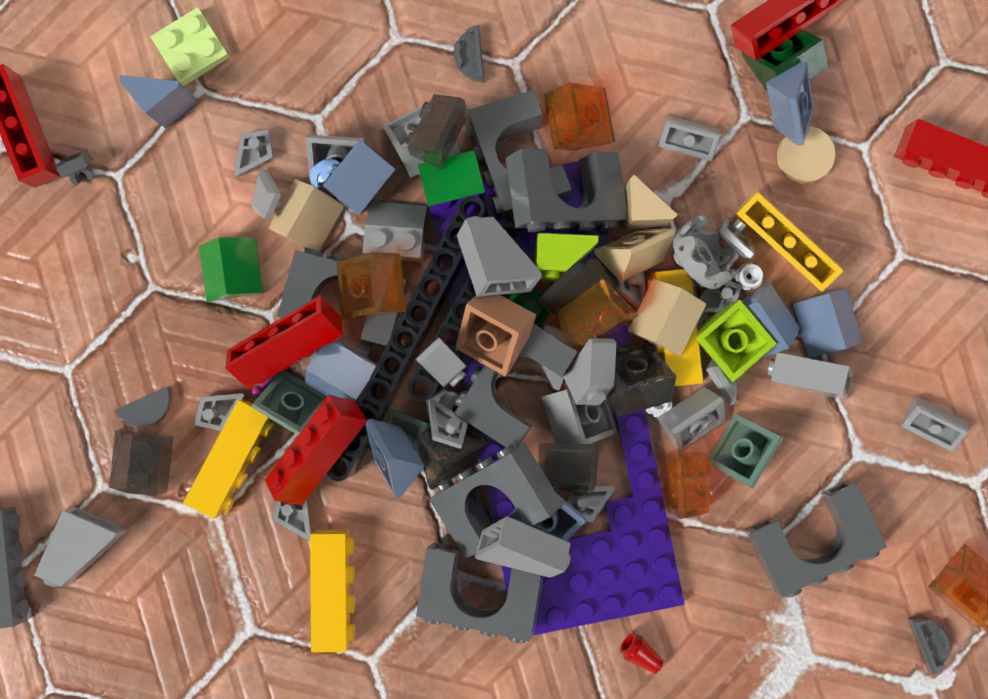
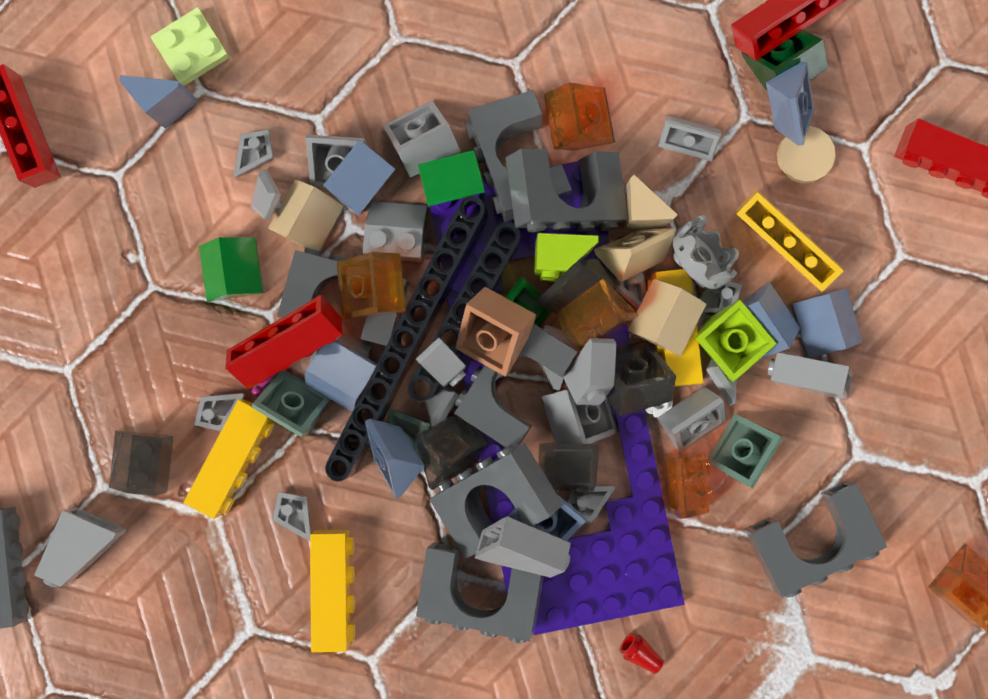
dark grey tile [55,149,94,186] -> none
dark grey tile [115,387,172,427] -> none
red brick [265,395,367,505] -> none
light blue plate [310,158,340,188] -> none
clear smoke slope [406,94,467,170] -> none
light grey piece [428,399,468,449] -> none
dark grey tile [454,25,485,83] -> none
light grey slope [457,216,542,297] -> none
light grey piece [719,218,755,259] -> none
white plate [735,262,763,290] -> none
light grey slope [901,396,970,452] -> none
dark grey tile [908,616,952,675] -> none

